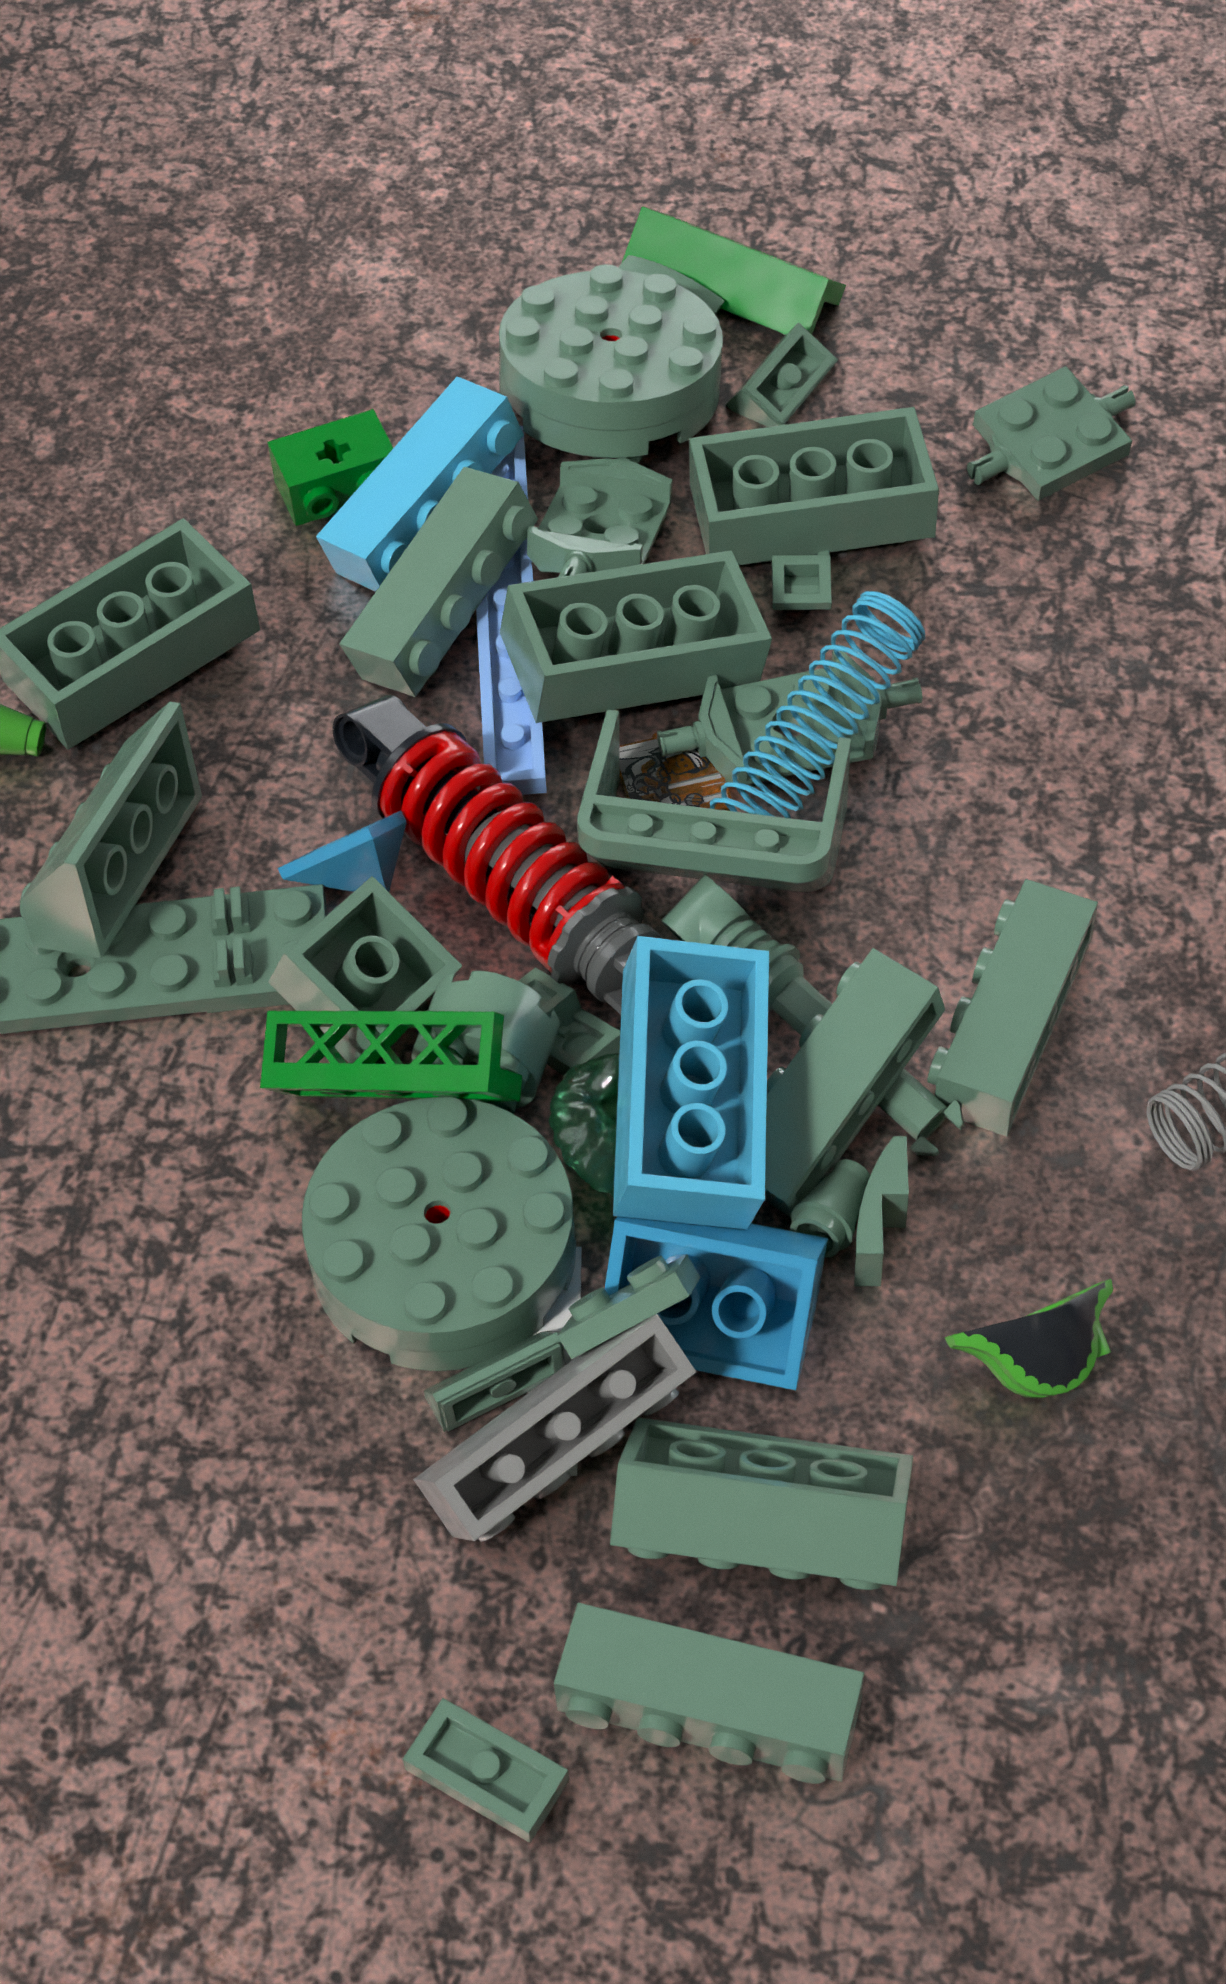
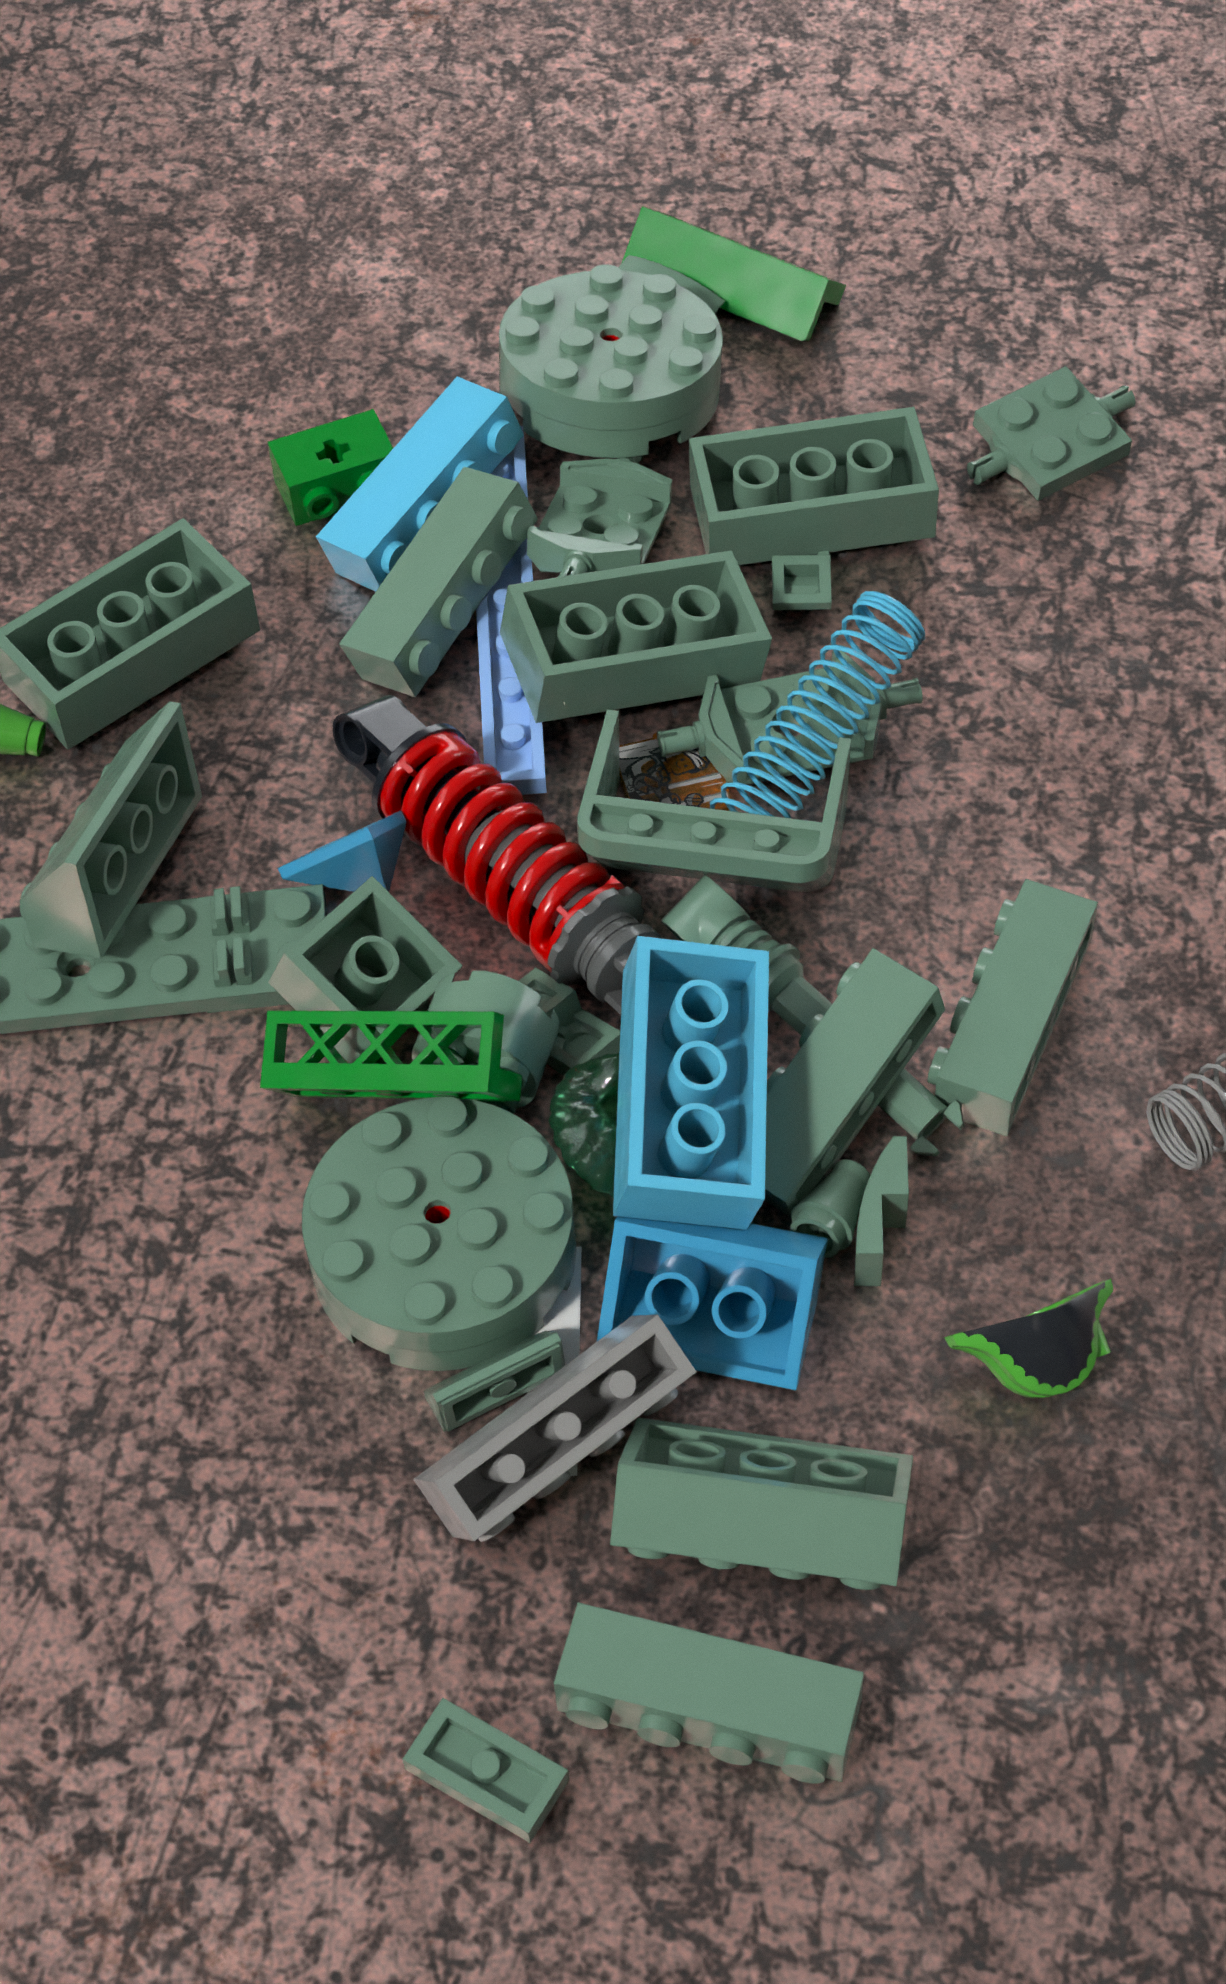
sand green plate [557,1254,701,1359] -> none
sand green slope [725,322,838,427] -> none

